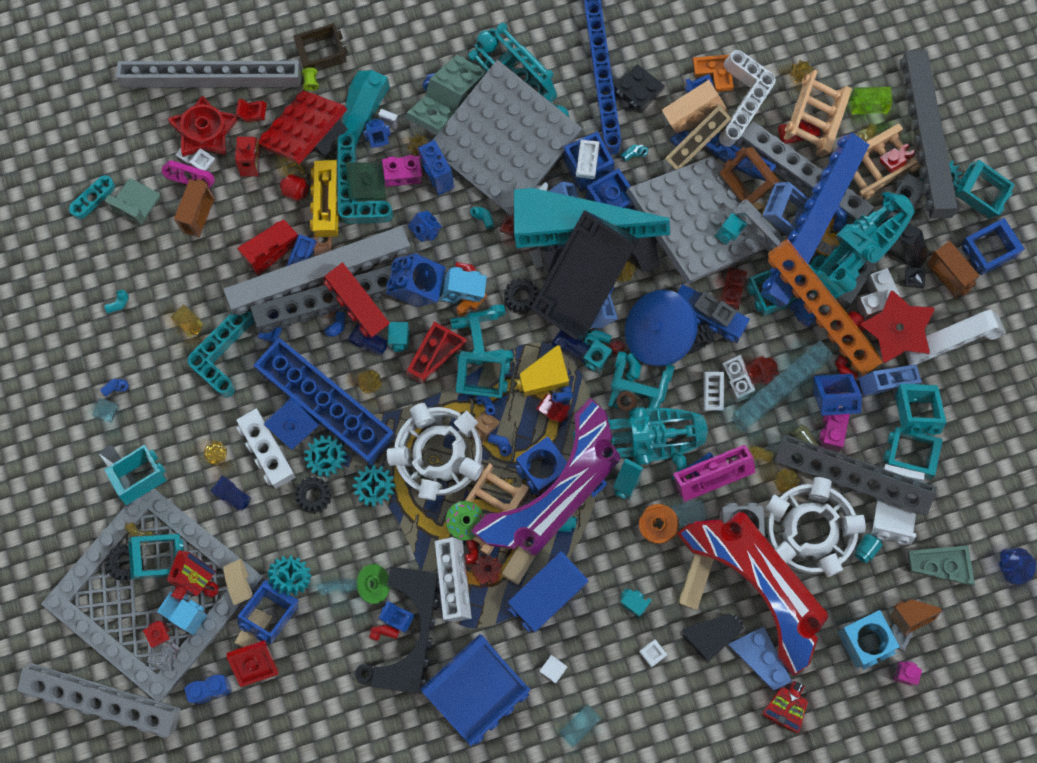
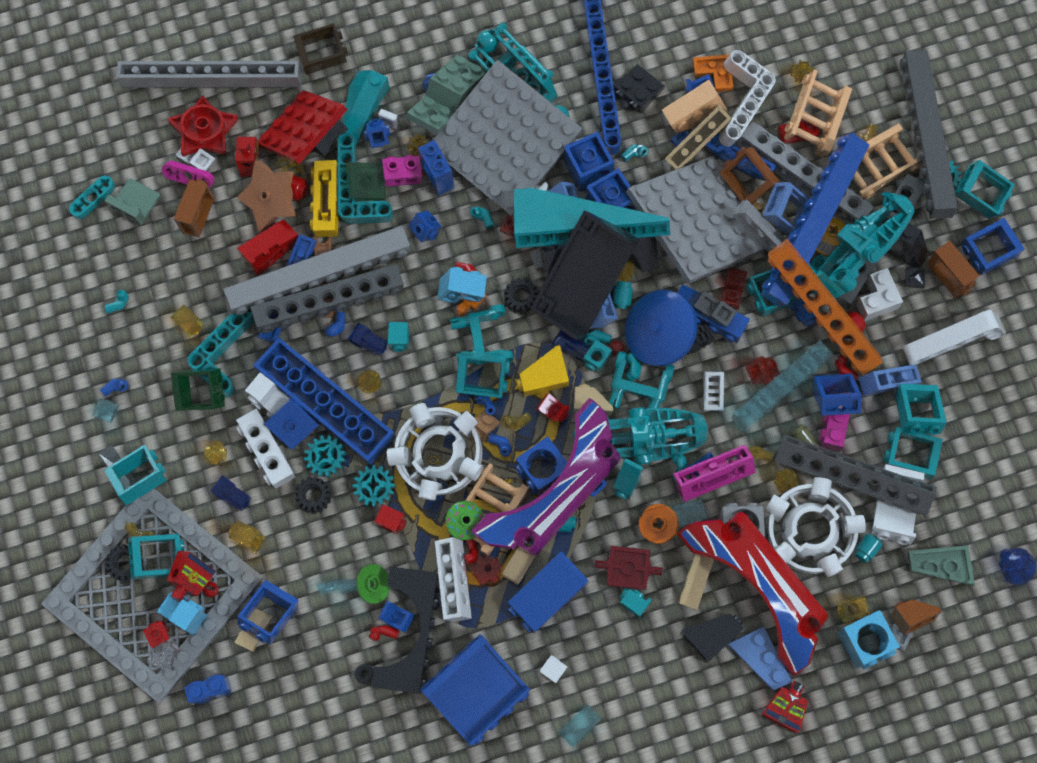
light grey brick [17,663,181,737] -> none
tan slope [223,559,253,605] -> none
red plate [226,640,279,687] -> none
red bracket [236,99,267,123] -> none
teal gear [267,555,311,596] -> none
lime bush [301,68,319,91] -> none
red brick [323,262,390,339] -> none
blue brick [386,253,446,307] -> none
red wedge [405,322,468,384] -> none
blue arm [552,386,573,402] -> none
white plate [576,140,599,179] -> none
reddish brown brick [616,391,638,411] -> none
white tile [639,639,667,668] -> none
teal brick [714,212,748,245] -> none
white slope [722,355,755,398] -> none
blue arm [833,206,847,232] -> none
clear neon green brick [850,87,893,114] -> none
red plate [861,290,935,364] -> none
plate [880,144,915,173] -> none
dark pink brick [893,661,922,687] -> none
none -> dark green window [171,368,225,411]
none -> clear yellow brick [228,520,266,554]
none -> nougat plate [238,161,296,231]
none -> white brick [245,373,290,417]
none -> red brick [374,504,407,535]
none -> clear yellow arm [503,412,532,430]
none -> tan slope [573,384,613,416]
none -> dark red plate [595,546,663,590]
none -> teal brick [612,281,633,309]
none -> clear yellow brick [837,595,870,623]

